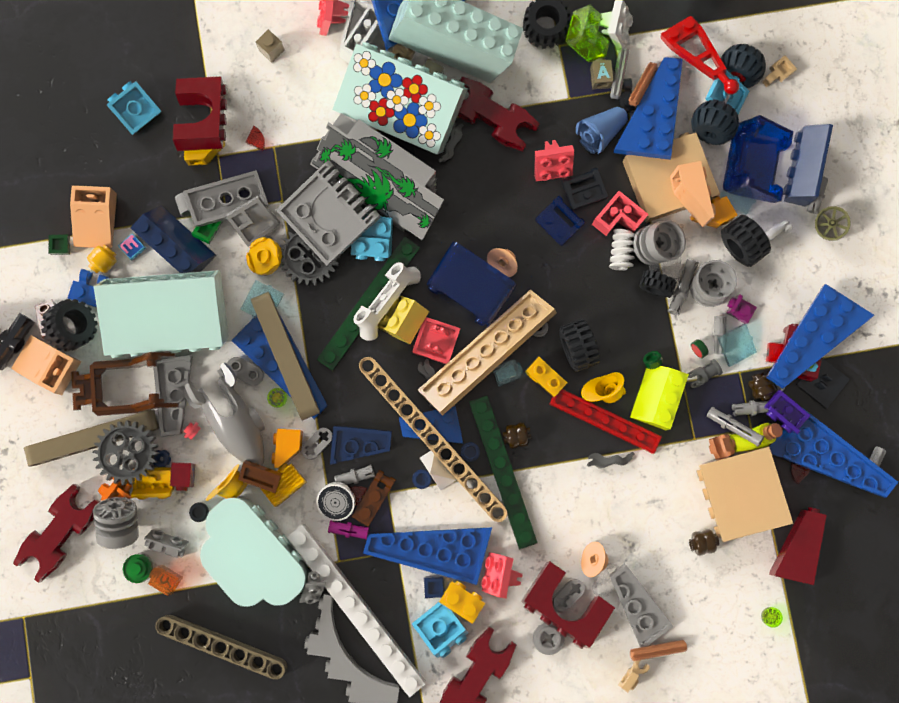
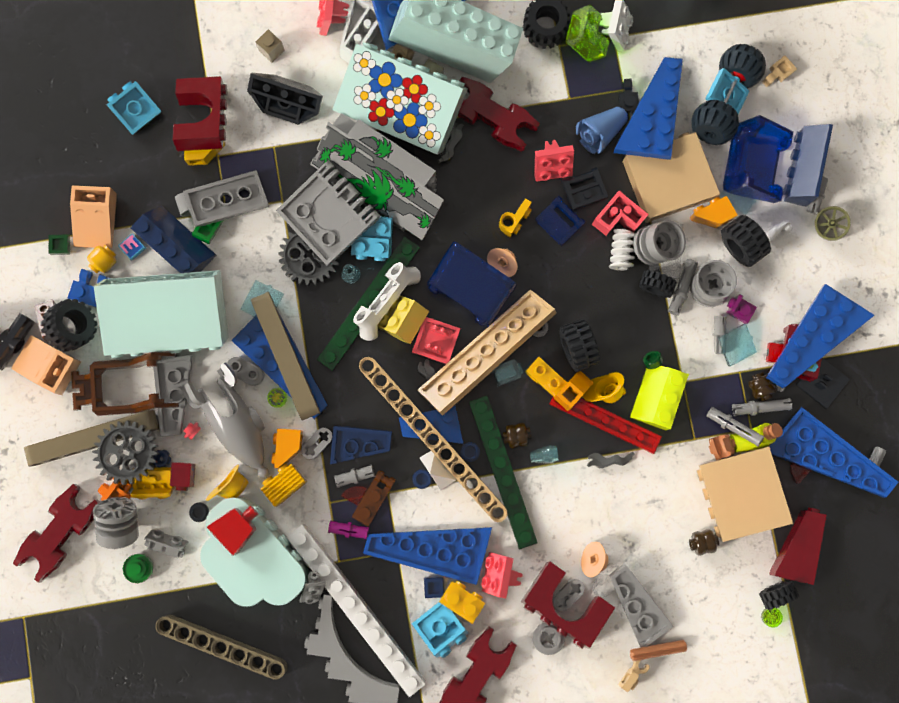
clear orange brick [148,565,183,596] -> none
light grey plate [226,195,280,247] -> none
reddish brown tile [238,460,283,493] -> none
clear red tile [246,126,265,151] -> none
yellow tile [246,237,282,276] -> none
tile [316,482,356,521] -> none
dark tan brick [590,58,613,89] -> none
light grey axle [610,48,629,99] -> none
nougat axle [628,62,658,107] -> none
red plate [660,16,739,95] -> none
light nougat slope [670,161,716,227] -> none
dark grey piece [687,359,723,388] -> none
dark green tile [690,339,709,359] -> none
dark purple bracket [764,390,811,434] -> none
none -> red torso [207,505,259,556]
none -> black wedge [247,72,323,125]
none -> clear light blue cone [341,264,360,283]
none -> yellow plate [499,198,532,237]
none -> clear light blue cone [530,445,559,463]
none -> light orange slope [554,371,594,411]
none -> black tyre [759,580,799,610]

